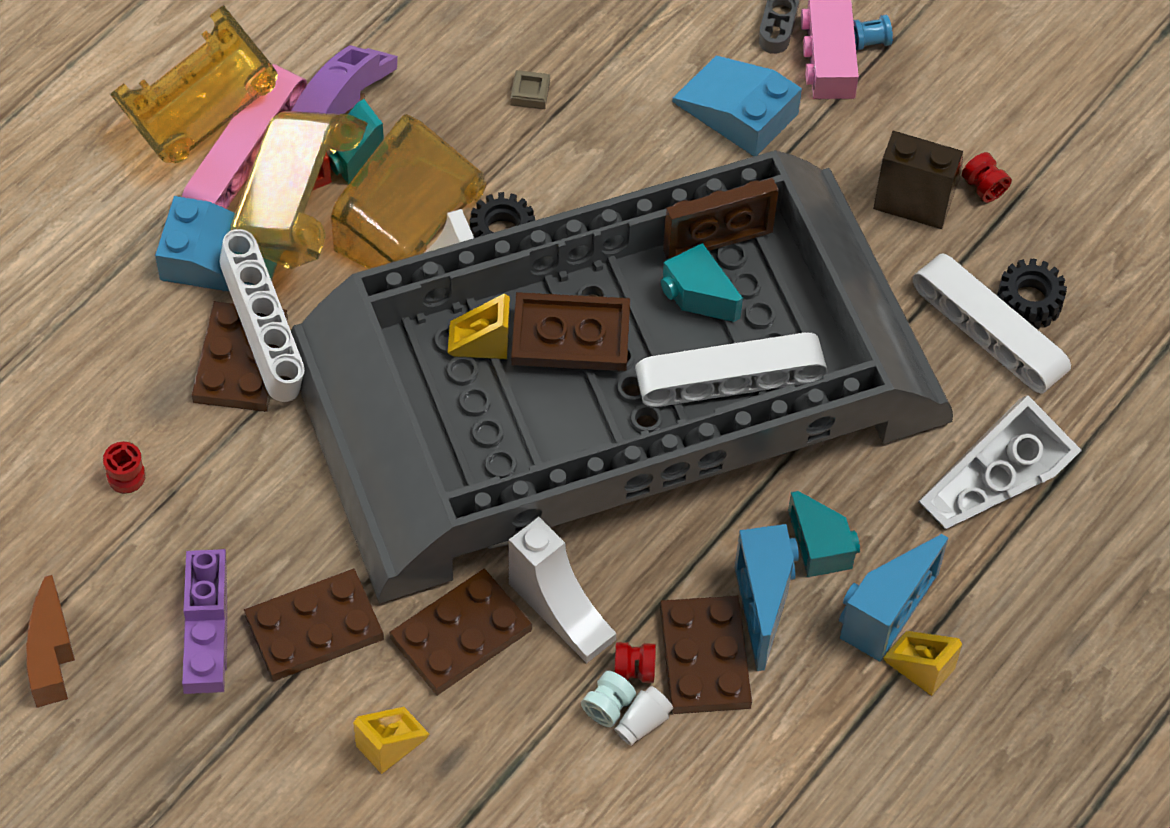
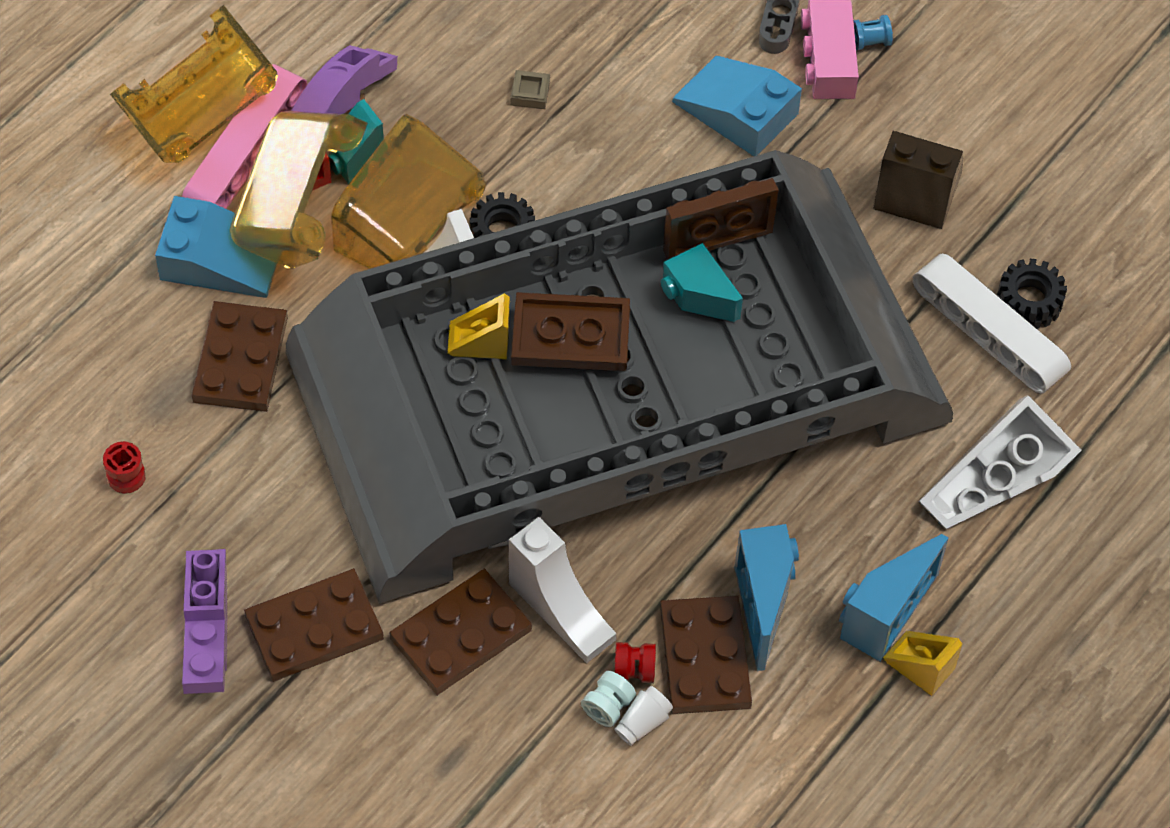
dark orange slope [26,575,75,708] -> none
white beam [219,229,305,402] -> none
yellow slope [353,707,430,774] -> none
white beam [635,332,827,407] -> none
teal slope [788,491,860,577] -> none
red wheel [961,152,1012,203] -> none

